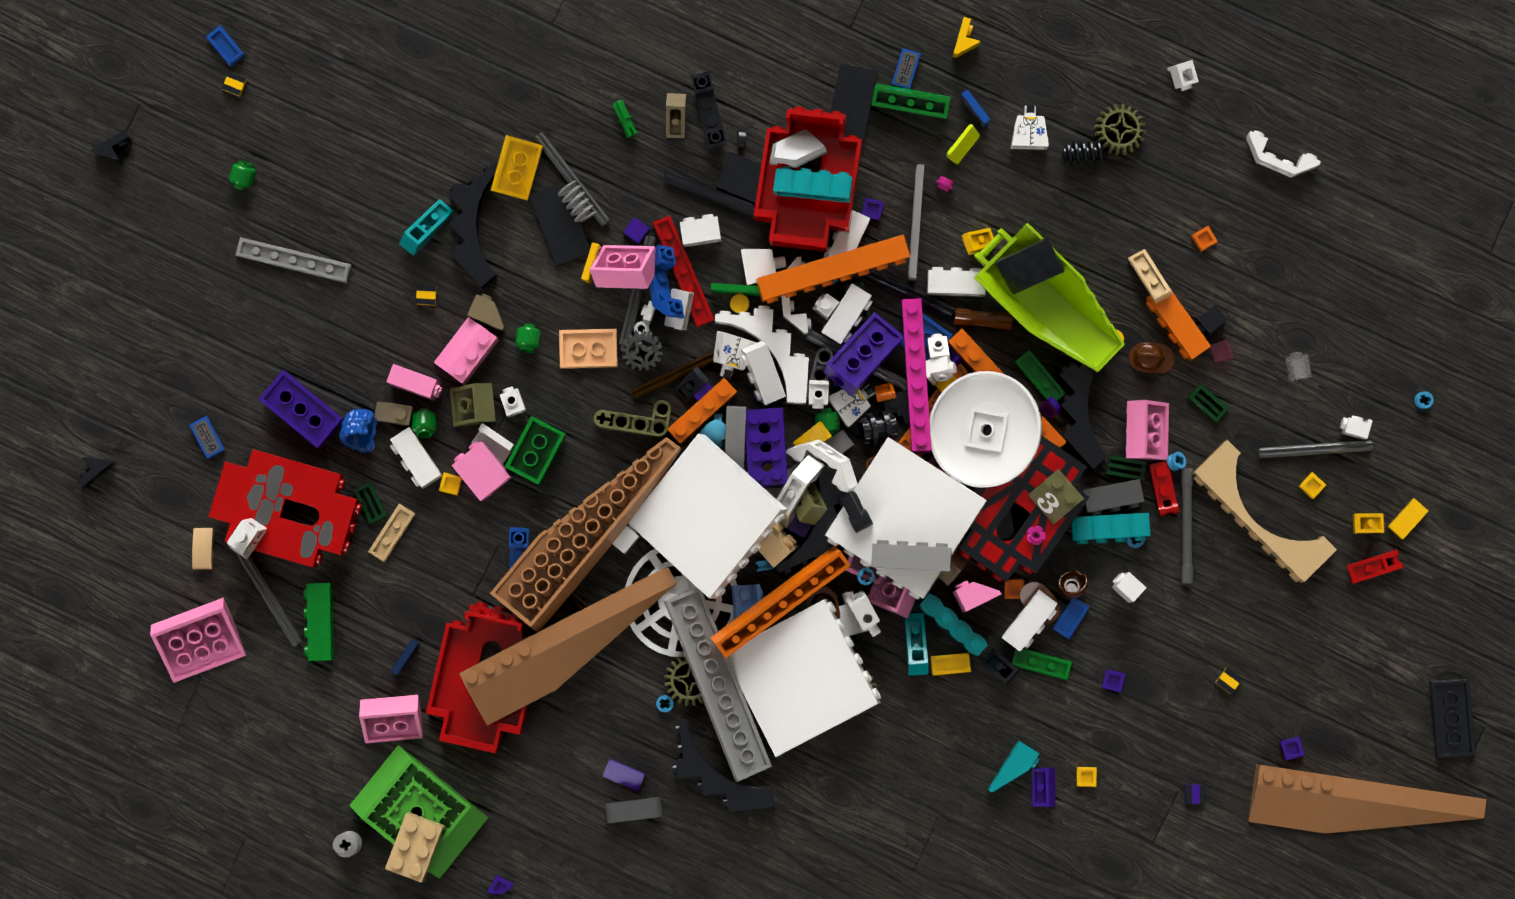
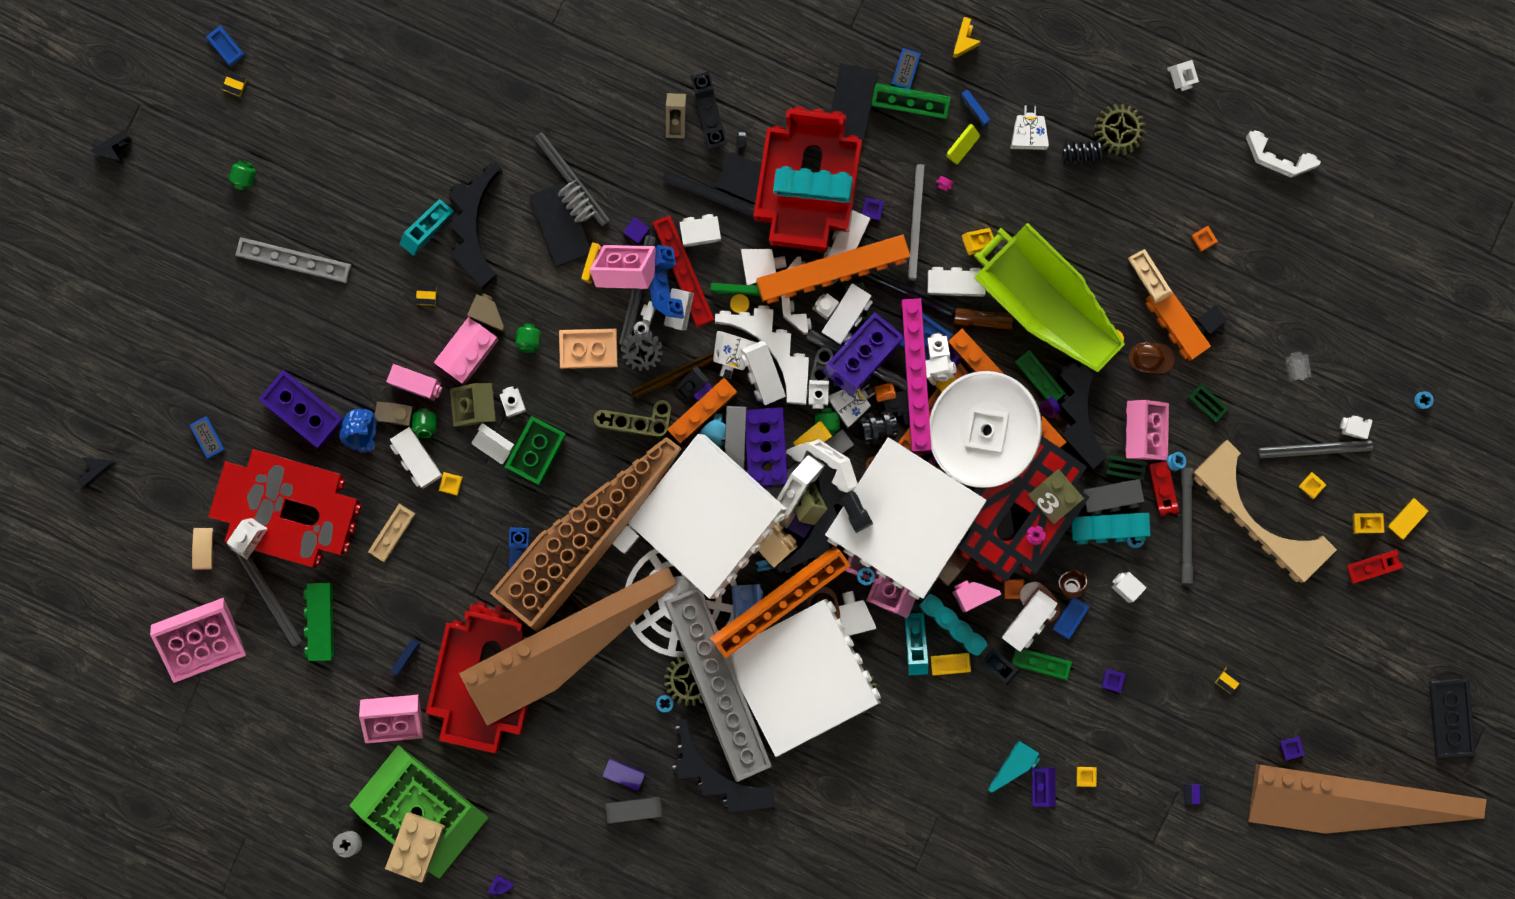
dark green tile [353,482,388,525] -> none
bright pink brick [452,441,513,501] -> none
yellow tile [491,135,543,201] -> none
green axle [613,100,638,138] -> none
light grey tile [769,129,827,168] -> none
white torso [845,590,881,637] -> none
light grey brick [871,540,952,572] -> none
black tile [995,237,1065,295] -> none
clear pink tile [1209,340,1234,364] -> none

